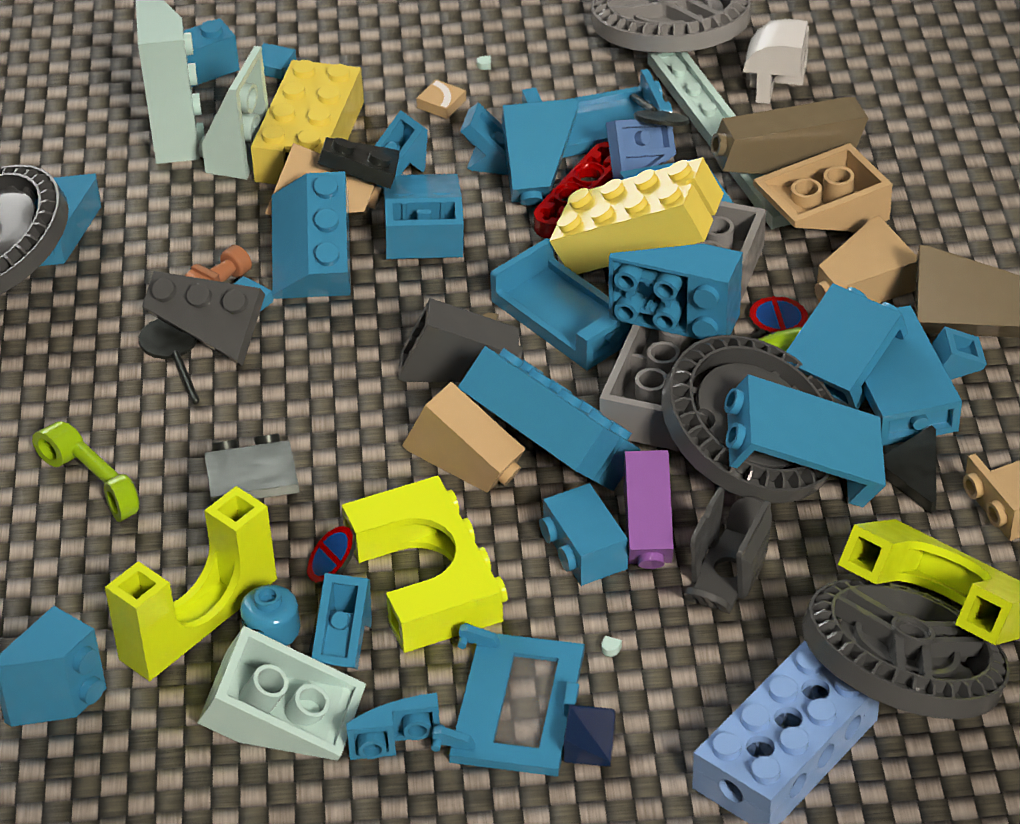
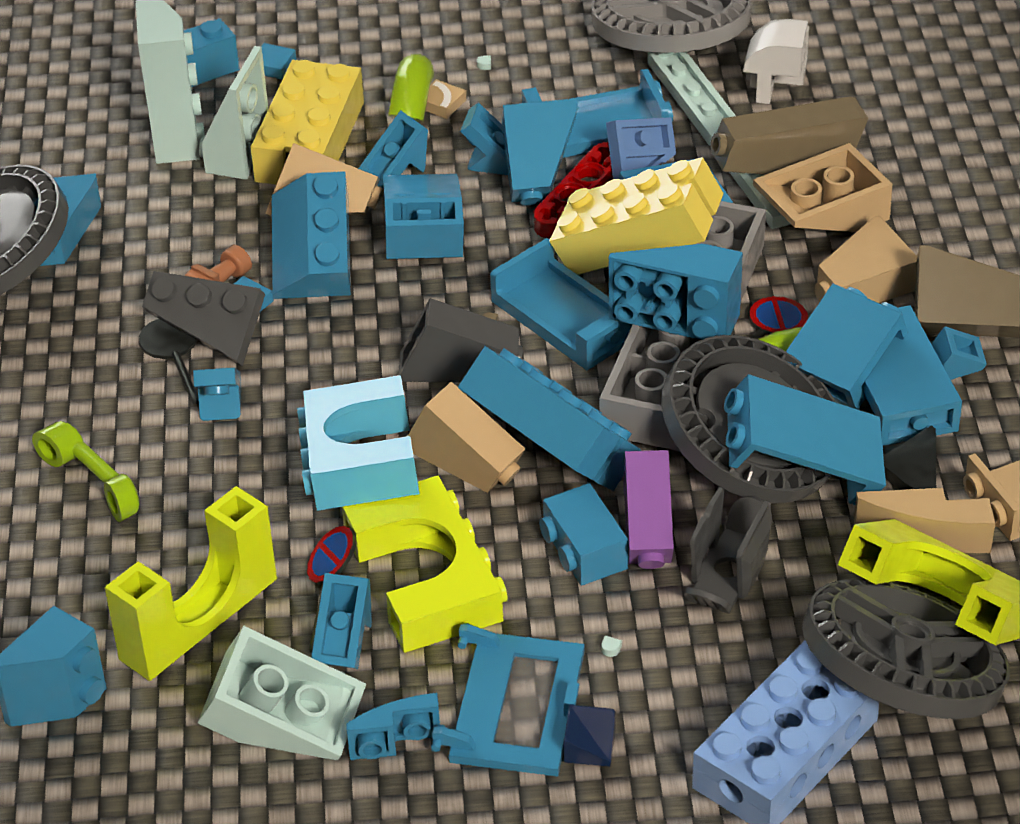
slope [205,433,300,504] -> none
dark azure head [240,584,301,646] -> none
pearl dark grey wing [318,137,400,189] -> none
pearl dark grey piece [630,93,690,126] -> none
none -> dark azure slope [193,368,241,421]
none -> medium azure arch [297,375,420,511]
none -> lime cylinder [388,54,434,122]
none -> tan slope [854,488,995,553]

